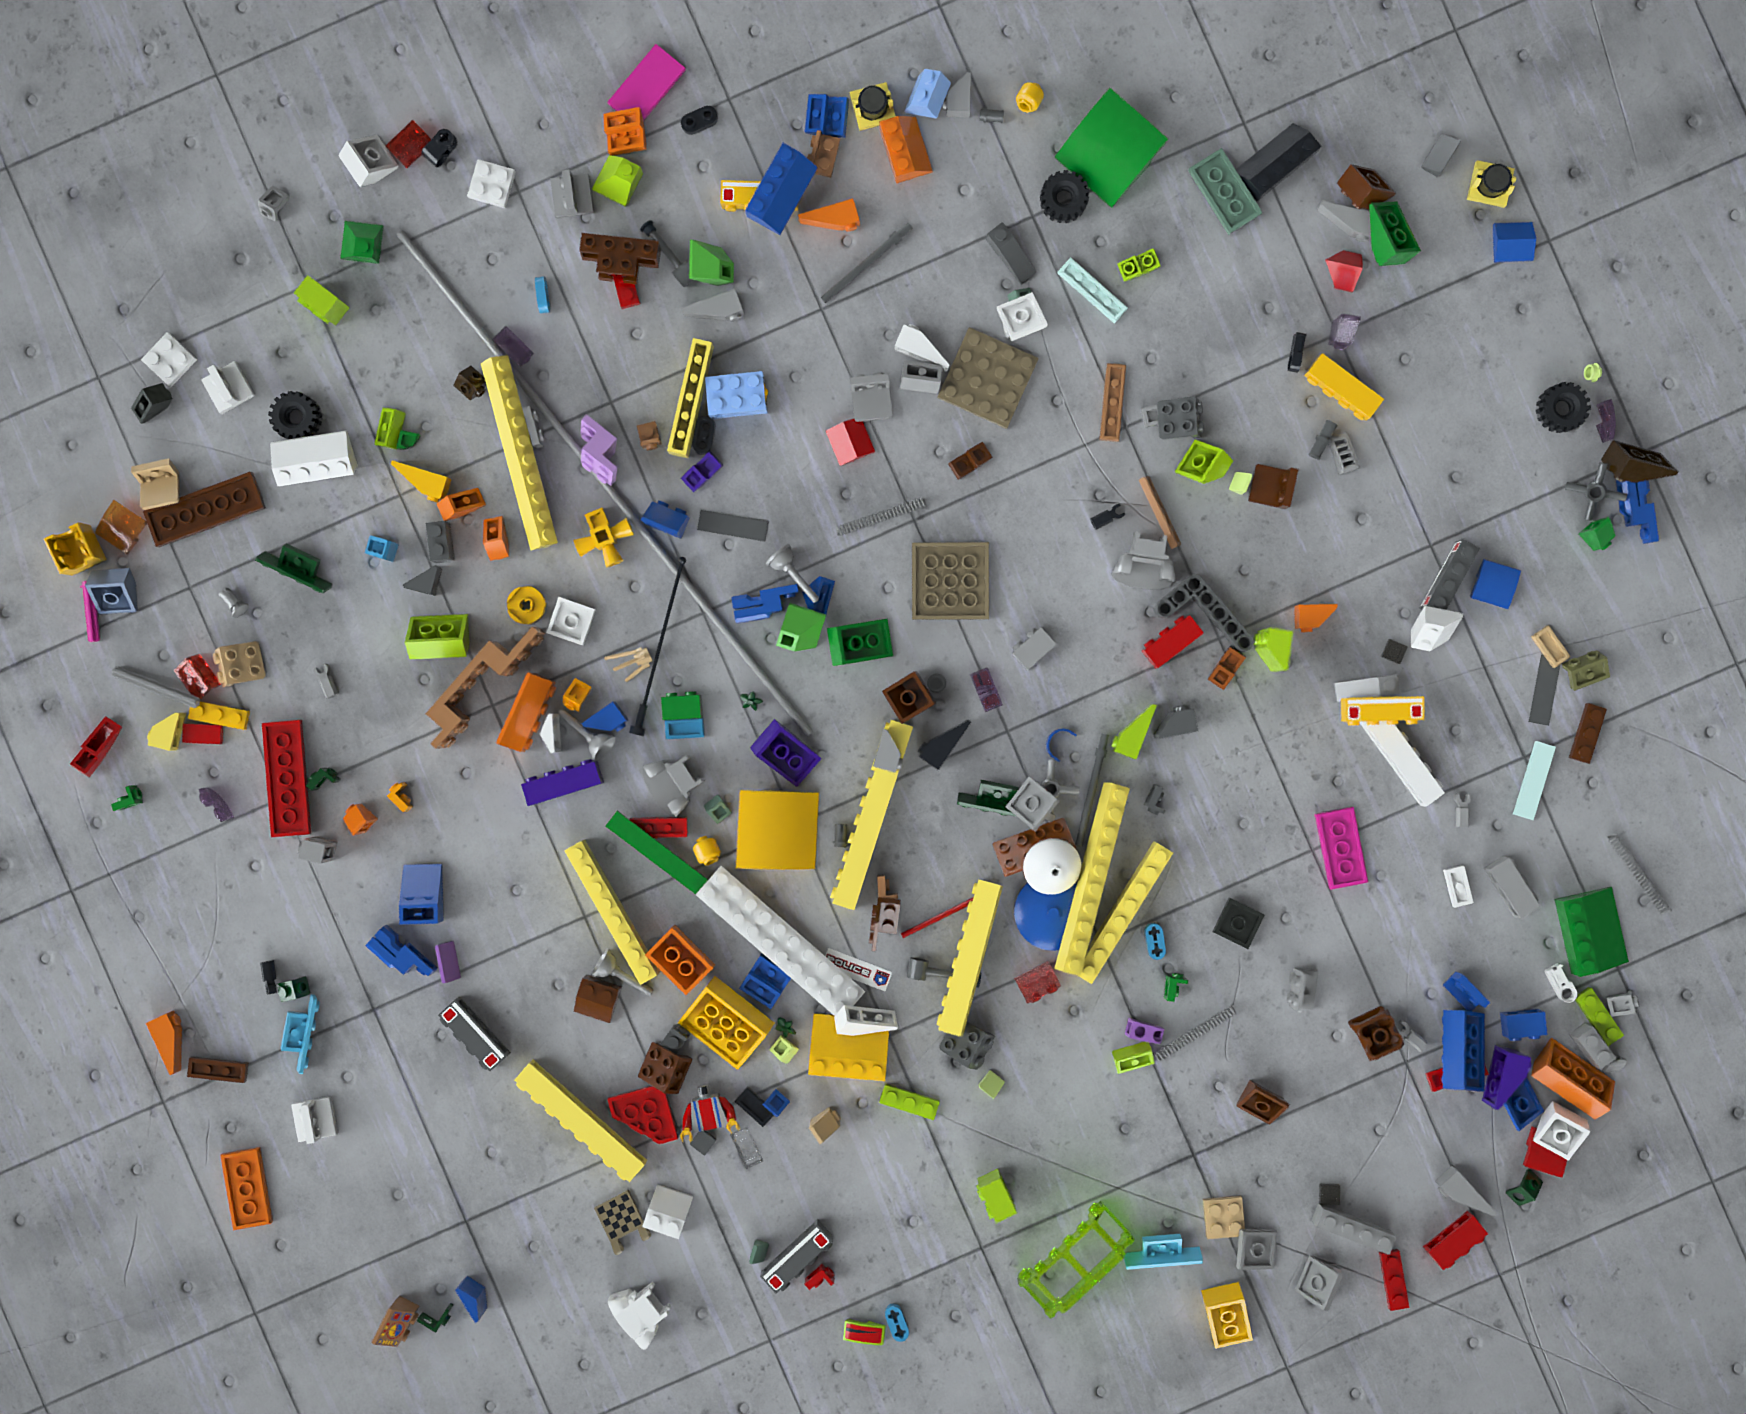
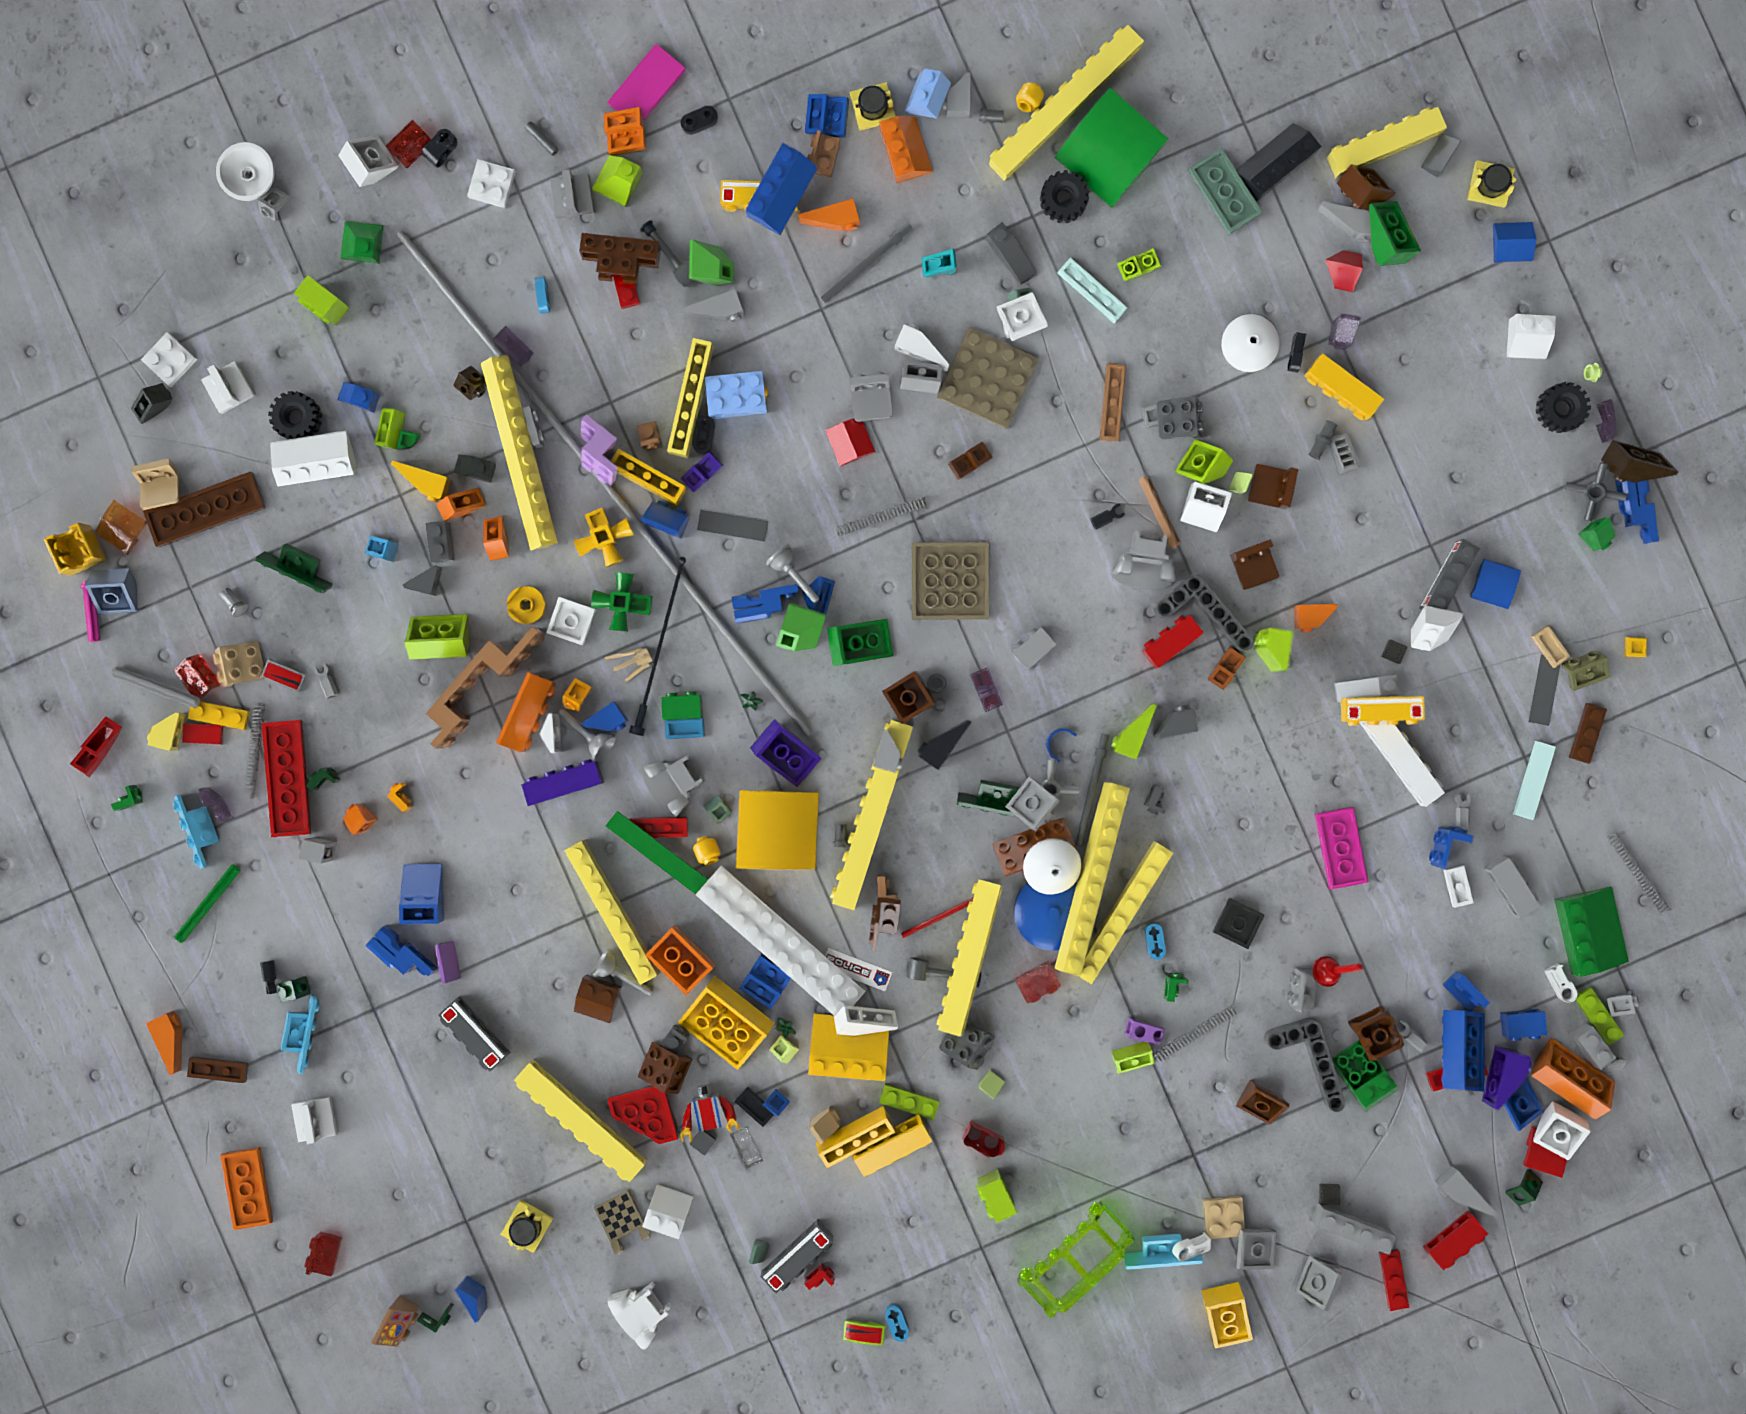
none -> medium azure bracket [172,794,219,869]
none -> green axle [174,864,241,943]
none -> white dish [216,142,275,201]
none -> light grey piece [243,703,265,799]
none -> red slope [260,659,306,692]
none -> clear red bracket [304,1232,342,1277]
none -> blue slope [337,382,380,413]
none -> pearl dark grey slope [454,454,496,483]
none -> piece [501,1199,554,1253]
none -> dark grey piece [525,121,559,156]
none -> green brick [591,572,653,632]
none -> yellow brick [610,449,687,507]
none -> yellow brick [816,1106,895,1168]
none -> yellow brick [853,1114,932,1177]
none -> teal slope [921,249,957,278]
none -> red piece [962,1121,1005,1157]
none -> light yellow brick [989,25,1144,181]
none -> white piece [1172,1232,1211,1261]
none -> white slope [1180,482,1232,532]
none -> white dish [1221,314,1280,372]
none -> reddish brown bracket [1230,539,1279,590]
none -> dark grey beam [1264,1018,1345,1112]
none -> red piece [1312,956,1363,987]
none -> light yellow brick [1327,107,1447,179]
none -> green slope [1332,1040,1398,1112]
none -> blue bracket [1429,826,1473,869]
none -> white slope [1507,314,1556,359]
none -> yellow tile [1624,637,1647,657]

